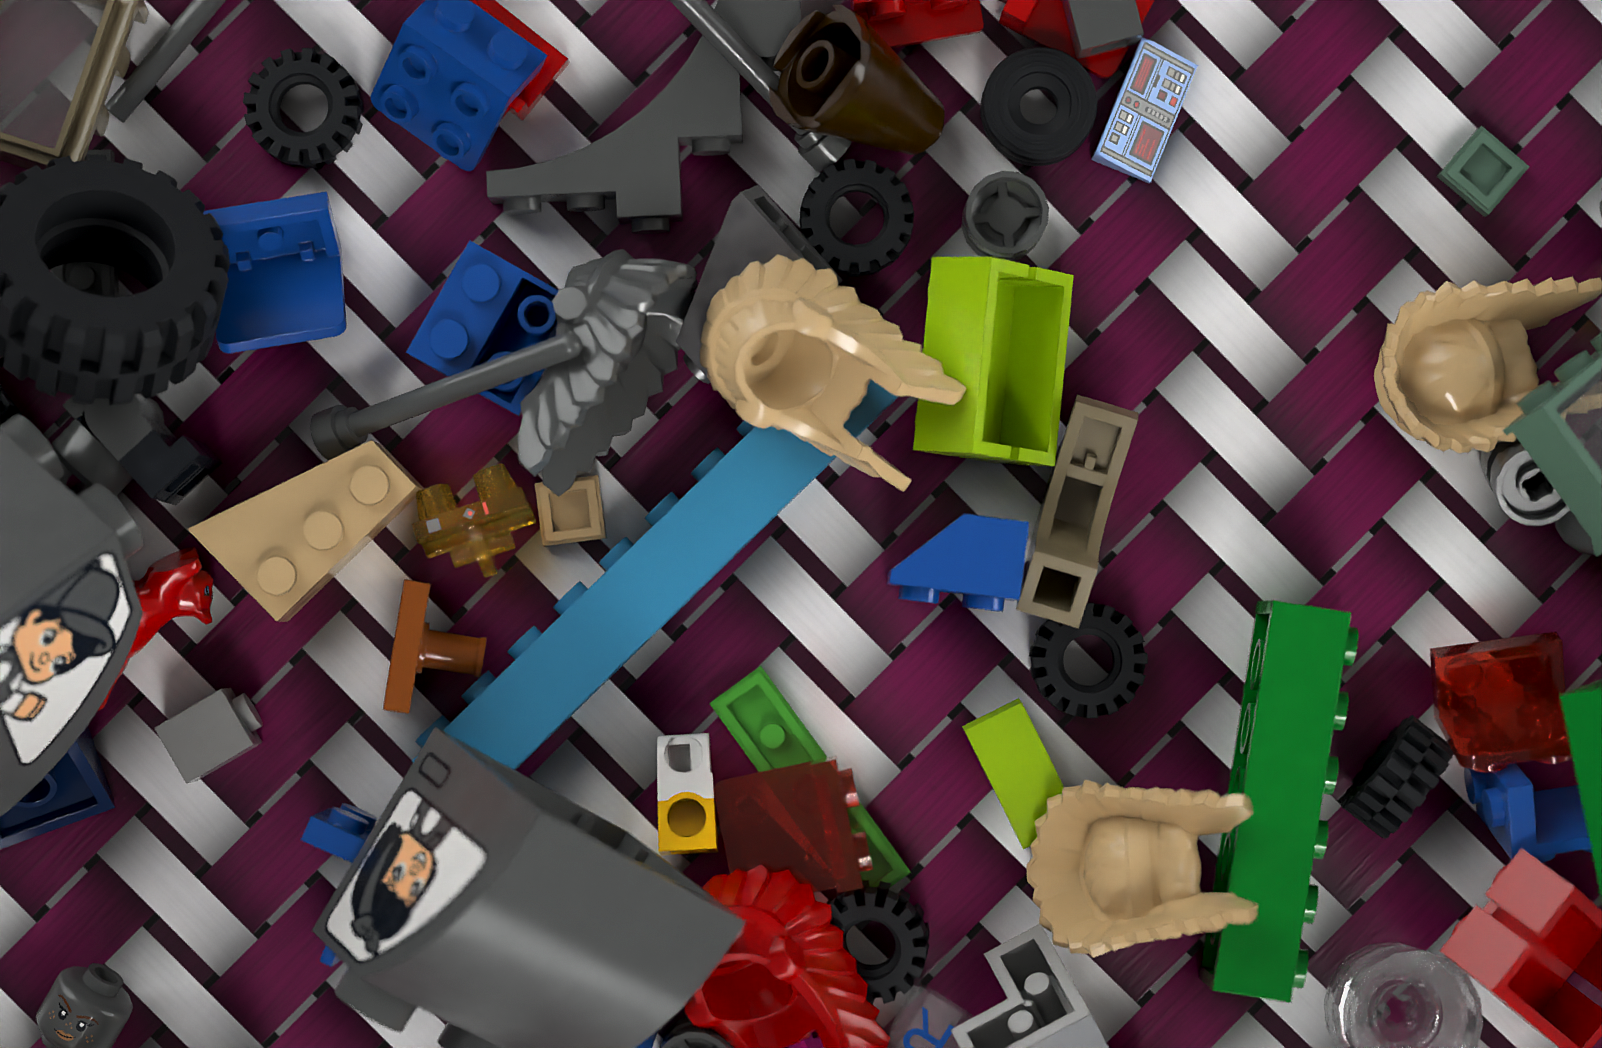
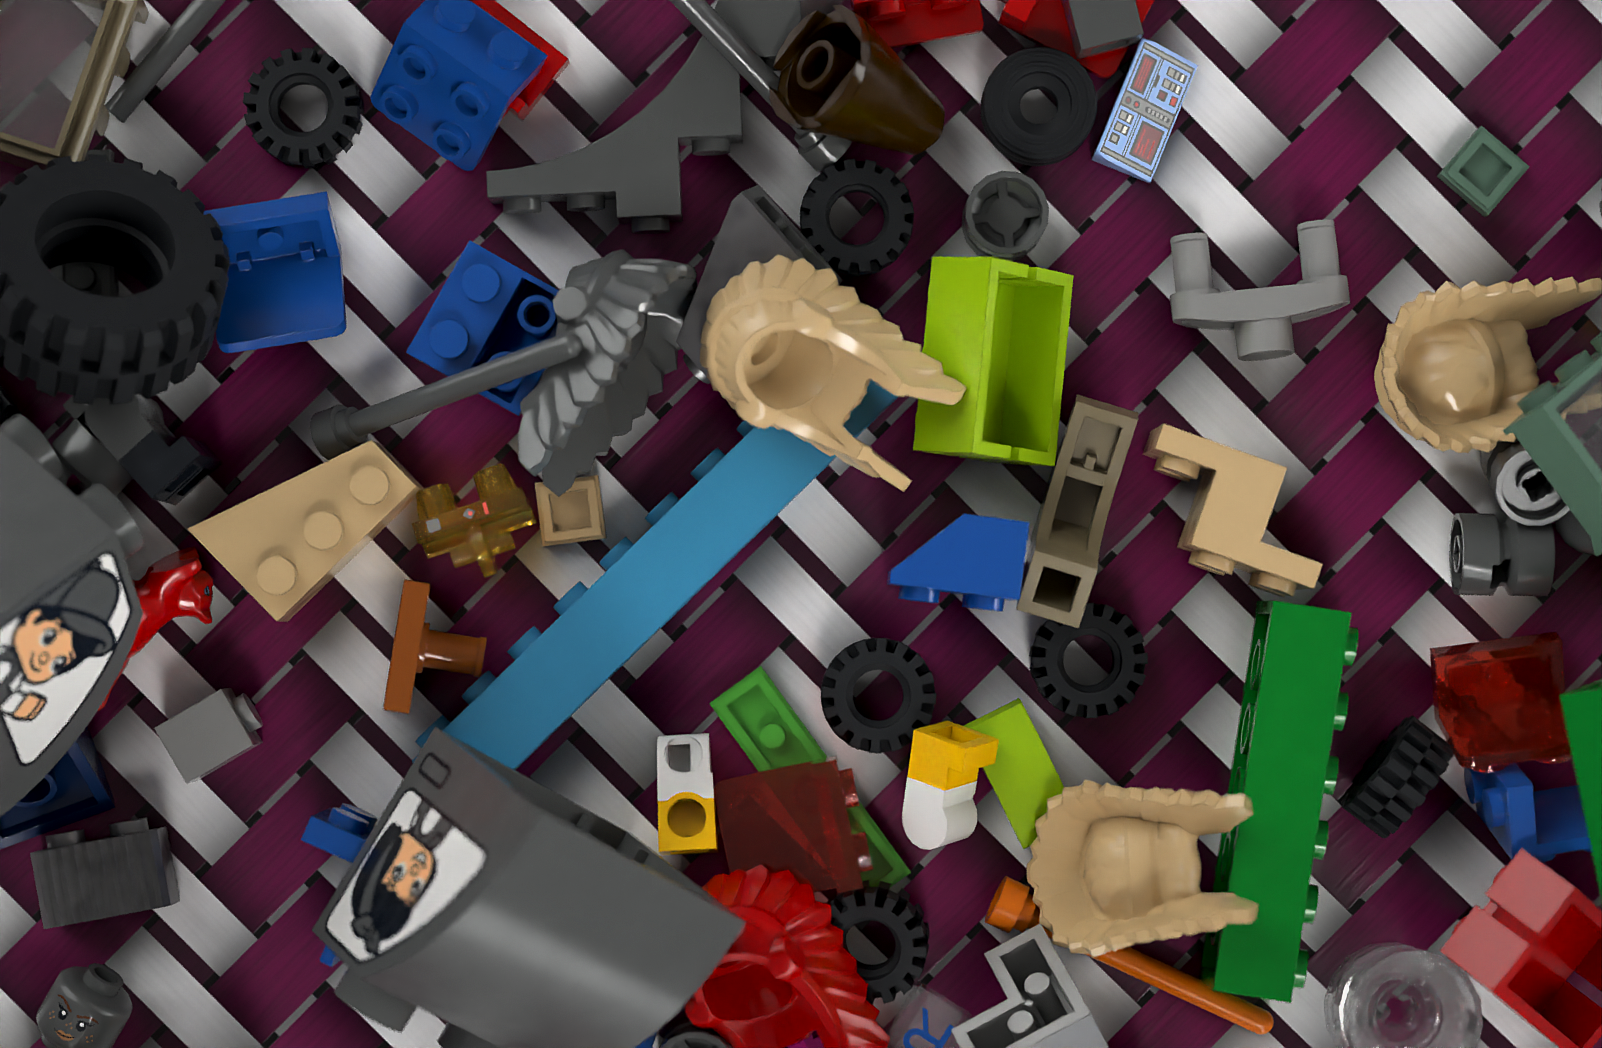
none -> flat silver brick [30,817,180,929]
none -> black tyre [820,638,936,754]
none -> leg [902,720,999,850]
none -> orange piece [985,876,1274,1035]
none -> tan bracket [1143,424,1323,597]
none -> light grey connector [1170,219,1350,361]
none -> dark grey wheel [1449,513,1555,596]

